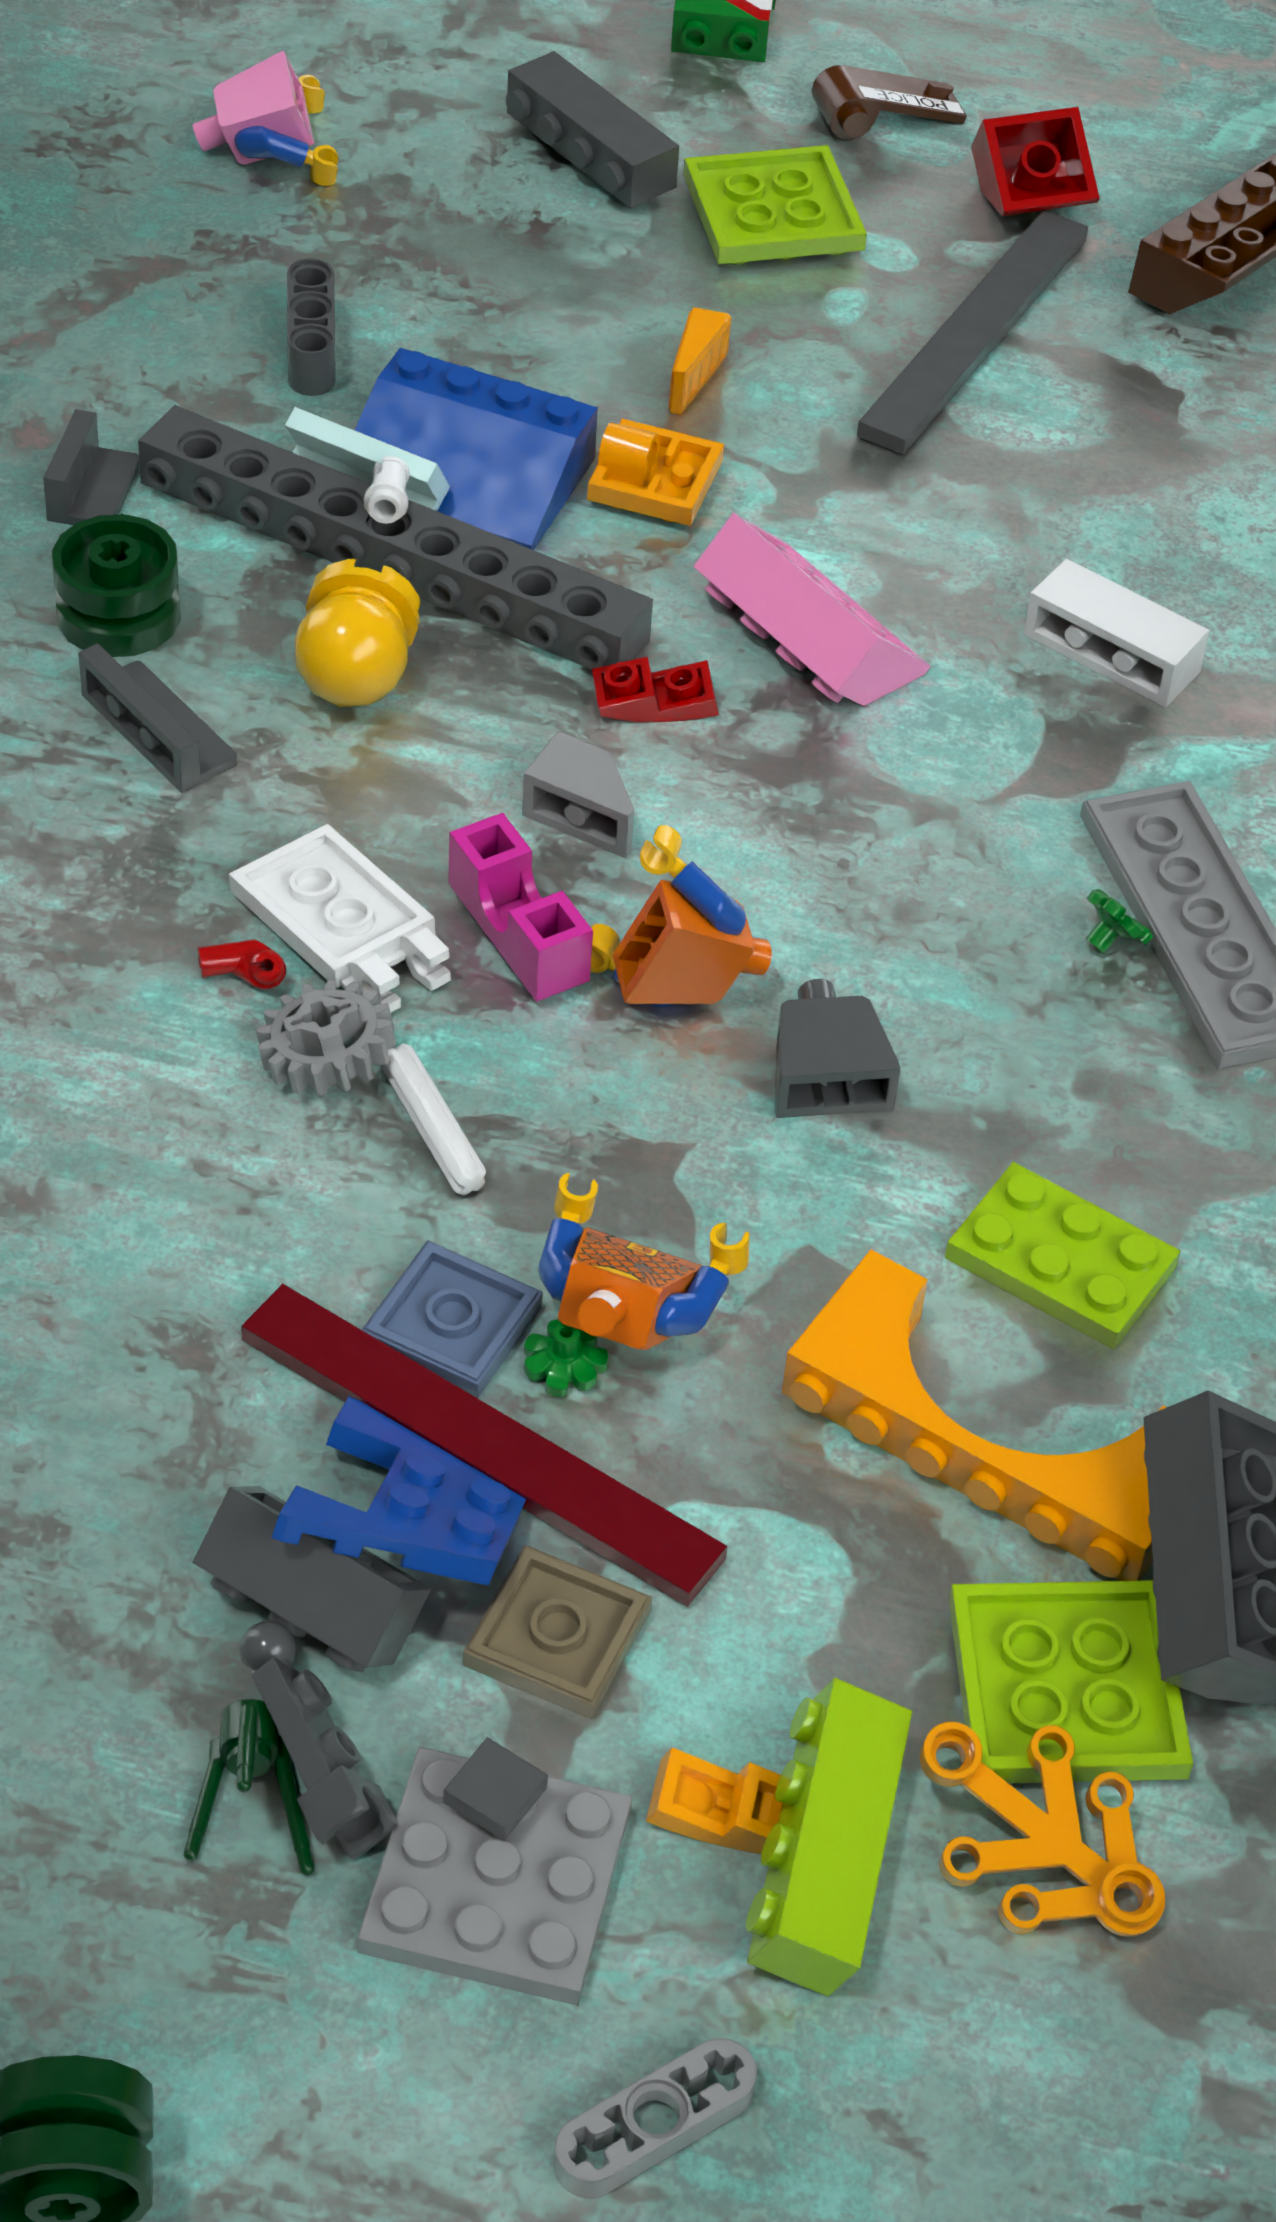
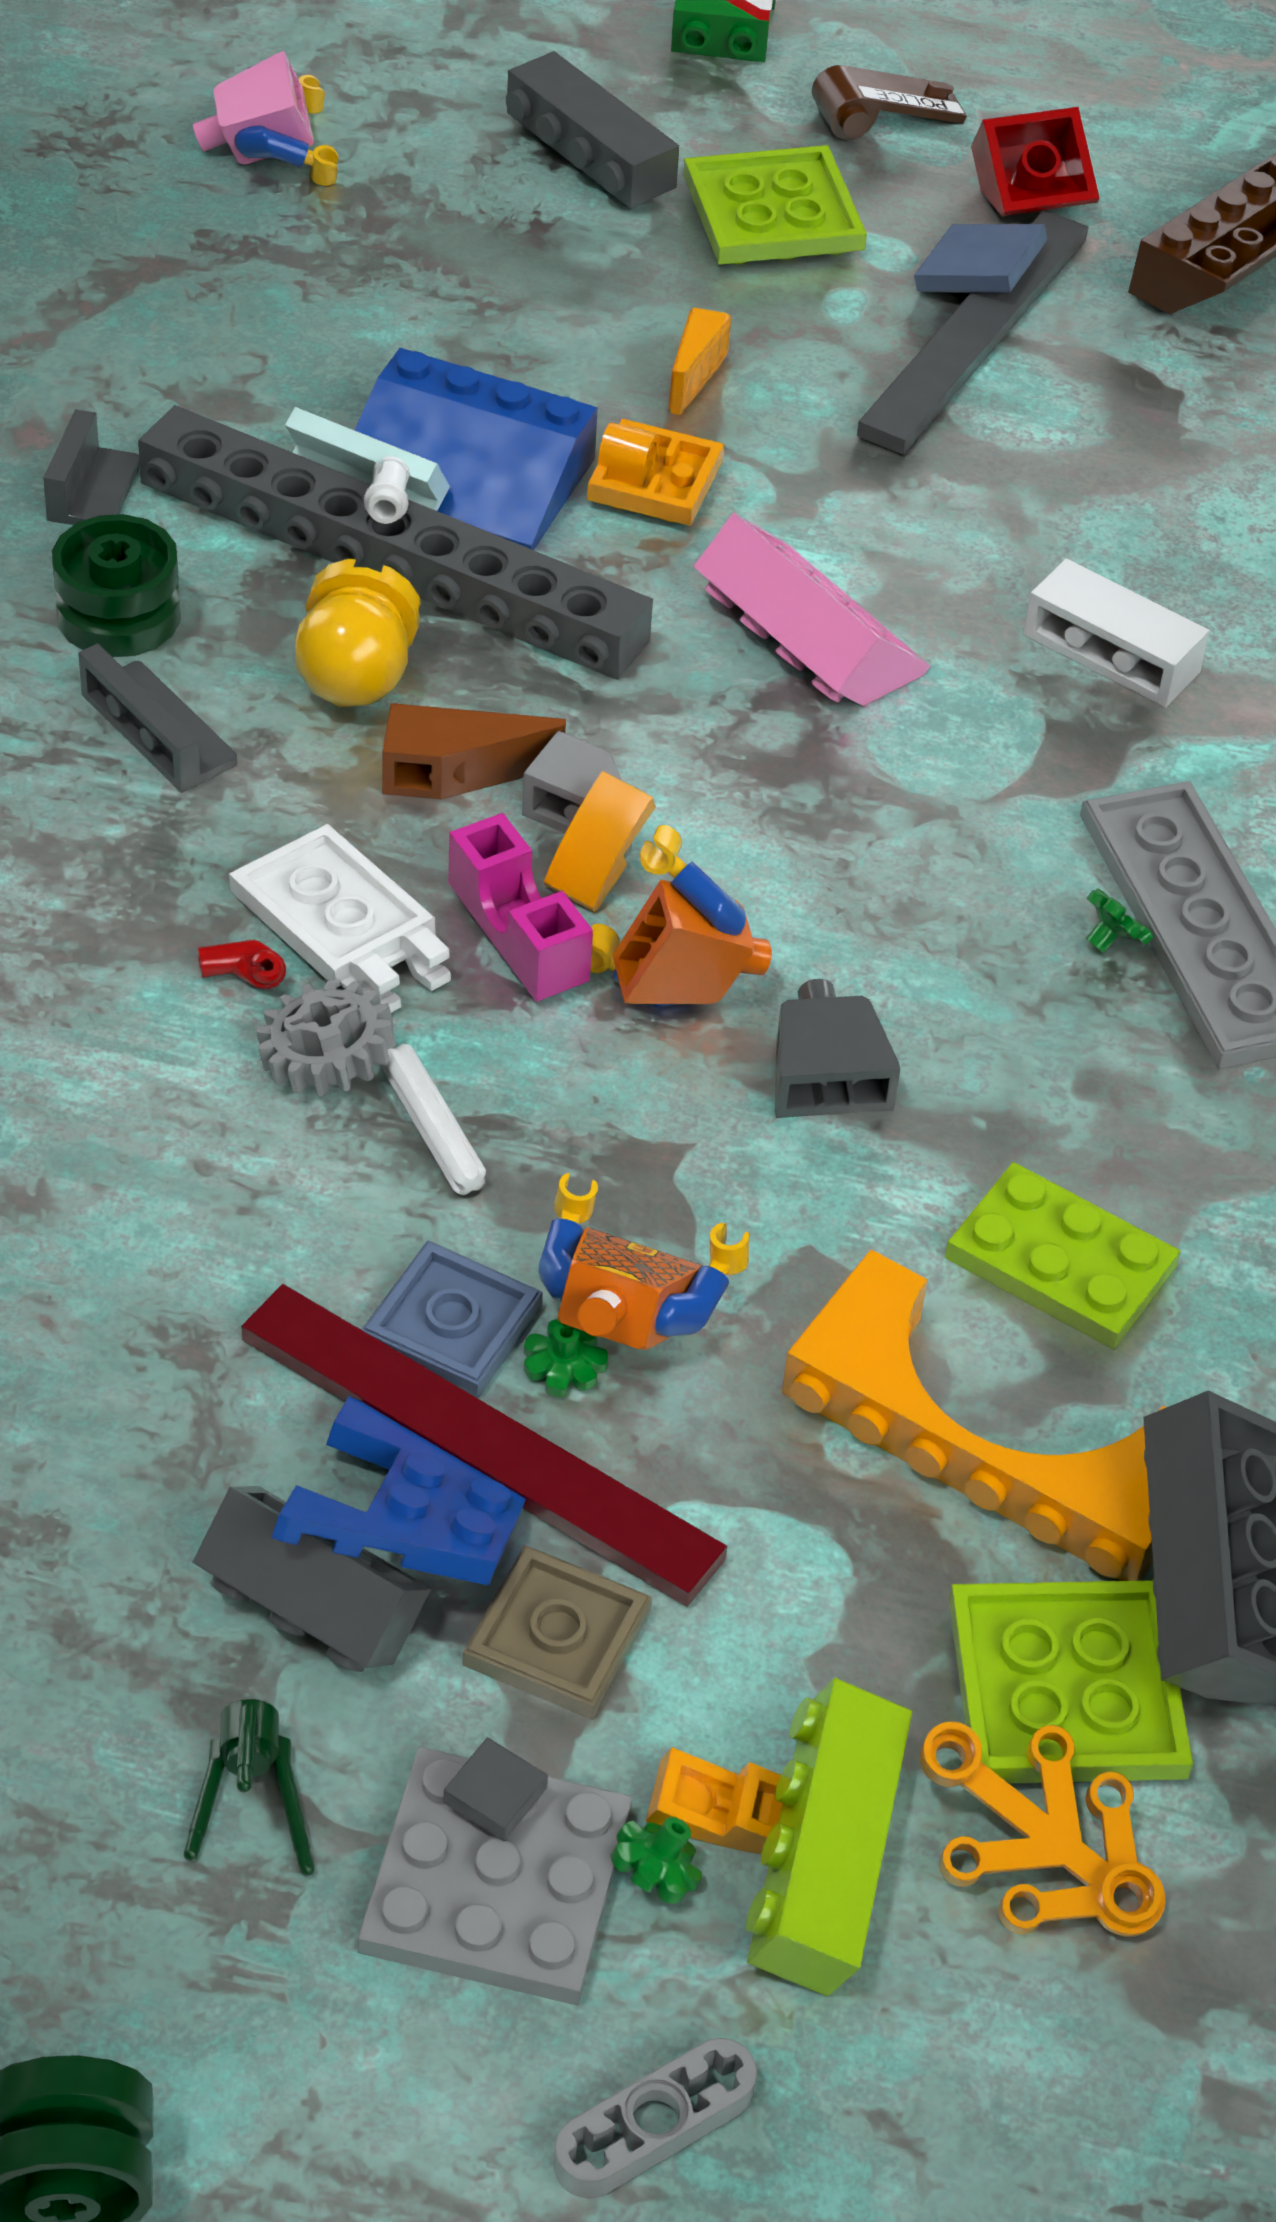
dark grey plate [239,1621,397,1858] -> none
dark grey beam [287,258,336,396] -> none
red slope [592,656,719,722] -> none
none -> dark orange slope [382,703,566,799]
none -> light orange slope [543,771,656,913]
none -> green plant [610,1817,702,1904]
none -> sand blue tile [914,224,1048,293]

